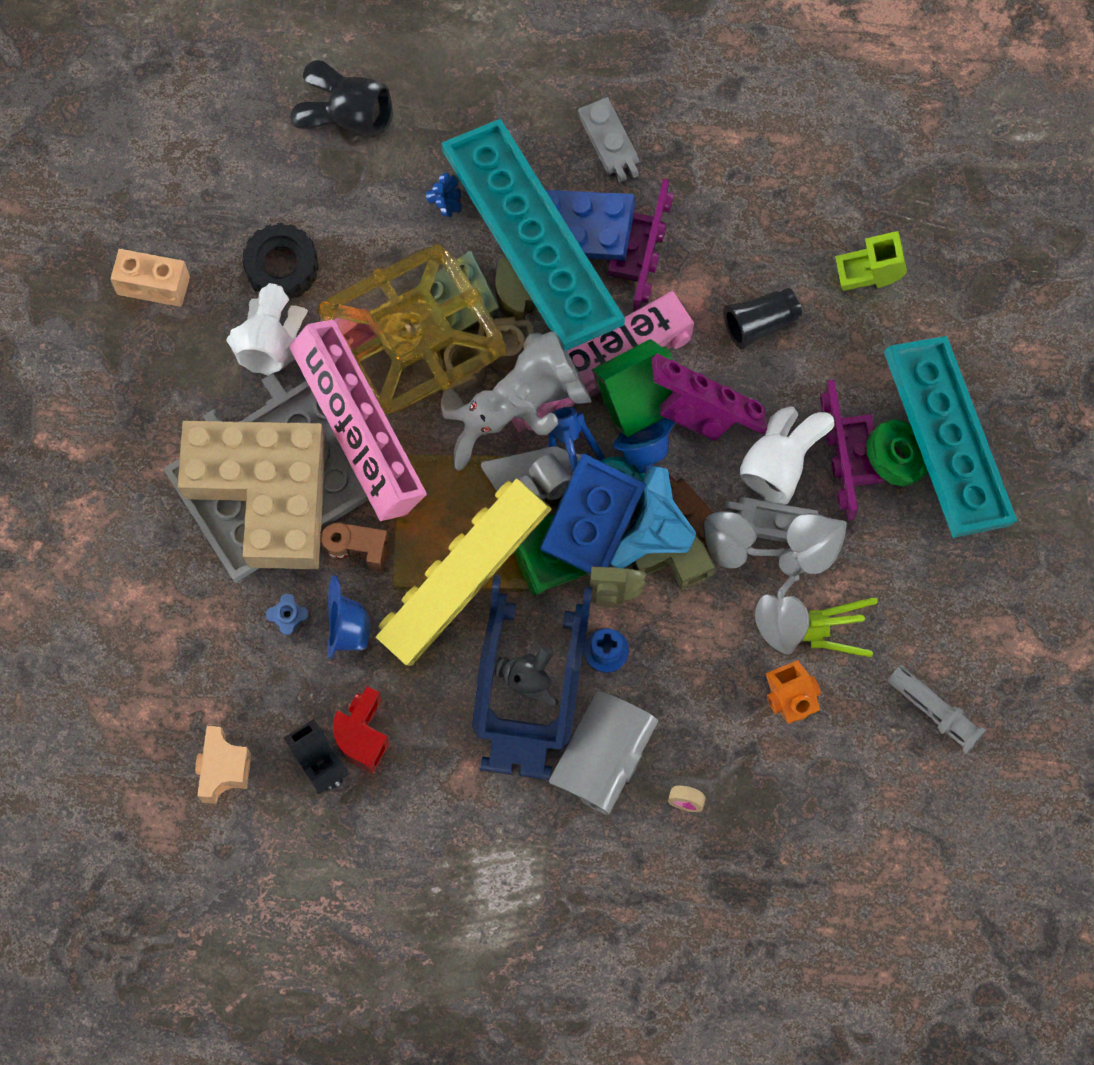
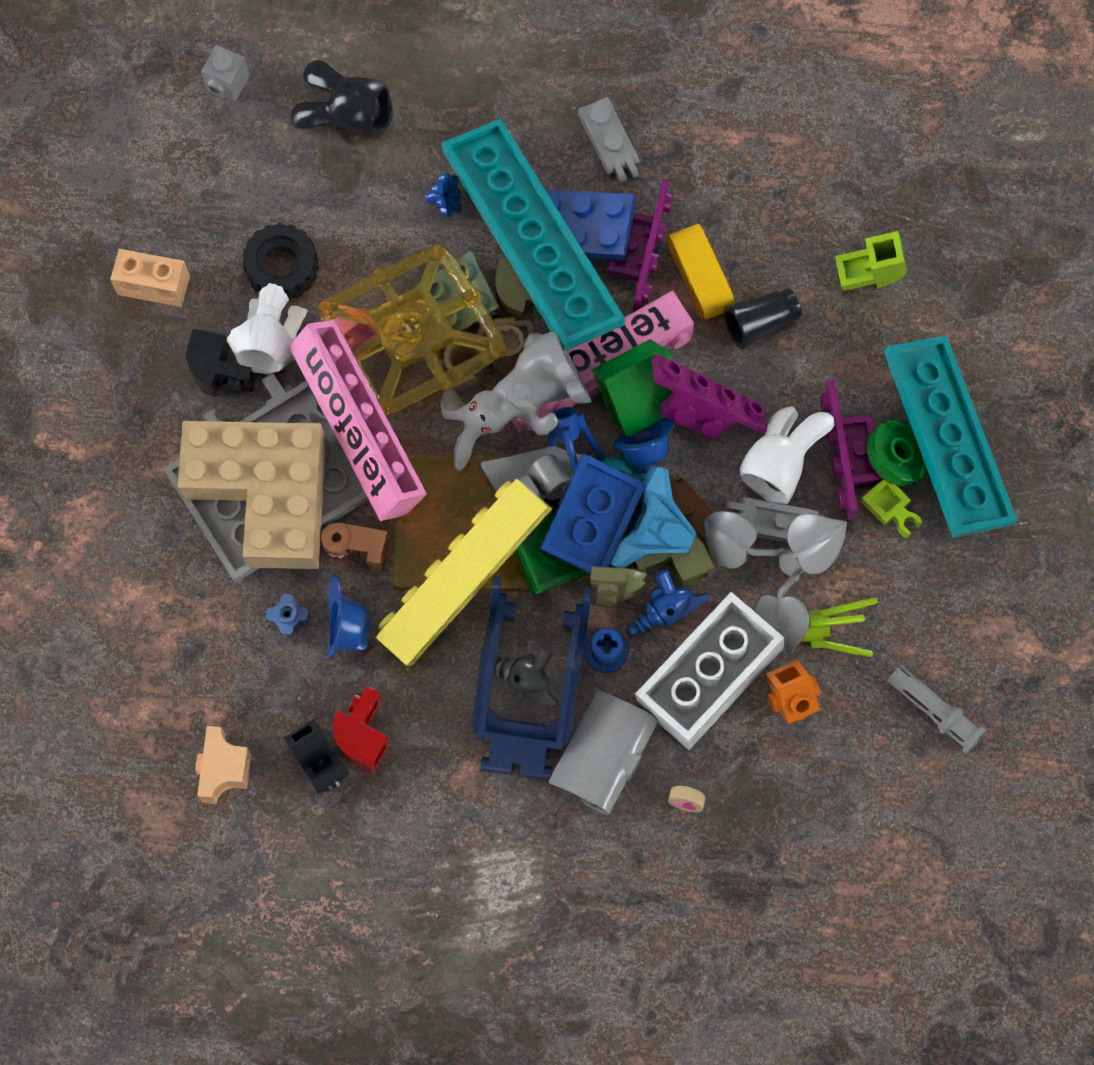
none -> black brick [186,329,256,397]
none -> light grey brick [201,45,250,102]
none -> blue piece [627,569,710,636]
none -> white brick [635,592,784,750]
none -> yellow beam [666,224,735,321]
none -> lime plate [861,479,922,538]

